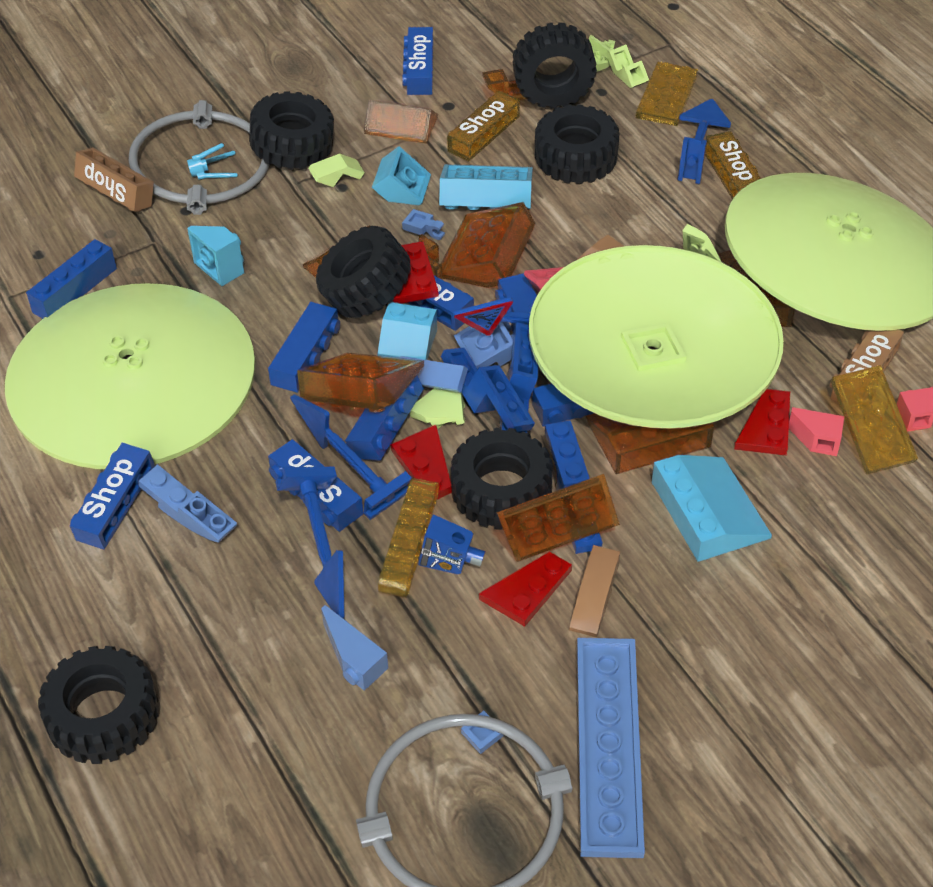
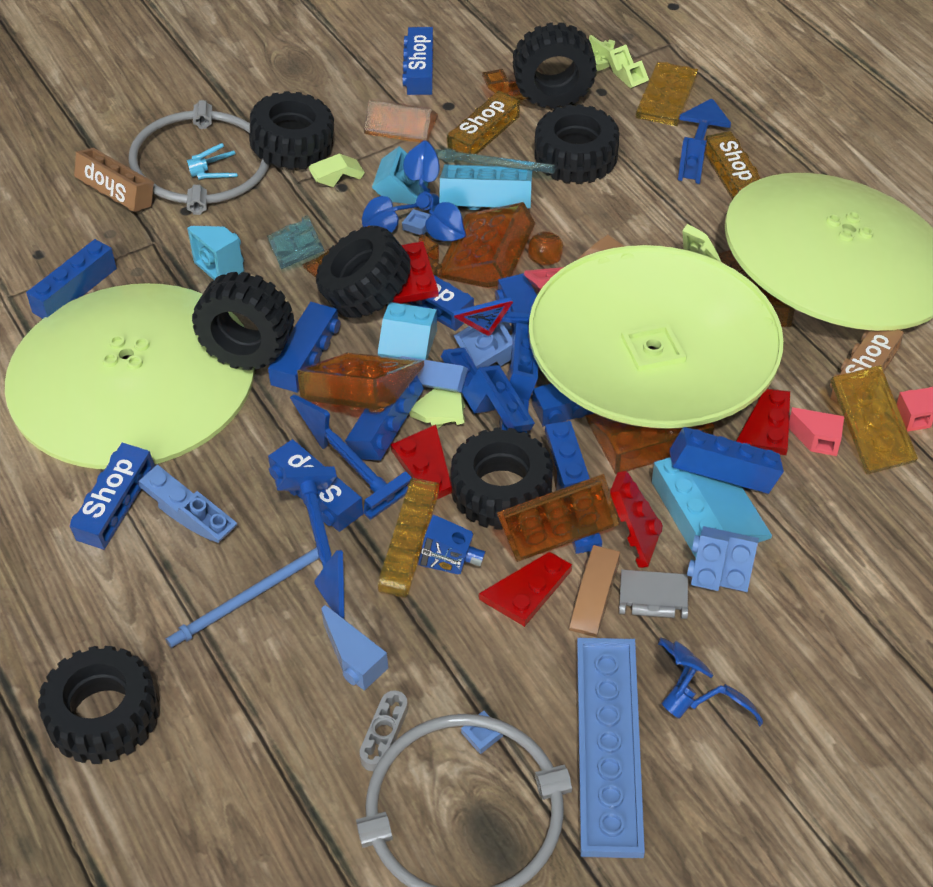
none -> medium blue bar [165,547,320,648]
none -> black tyre [192,272,294,370]
none -> clear light blue slope [267,215,325,269]
none -> light grey beam [360,691,408,771]
none -> blue plant [362,141,466,241]
none -> clear light blue bar [435,148,555,174]
none -> clear orange hair [528,231,563,265]
none -> red wing [610,471,663,568]
none -> light grey piece [619,570,688,619]
none -> blue plant [658,637,763,727]
none -> blue brick [670,427,784,494]
none -> medium blue plate [687,526,759,592]

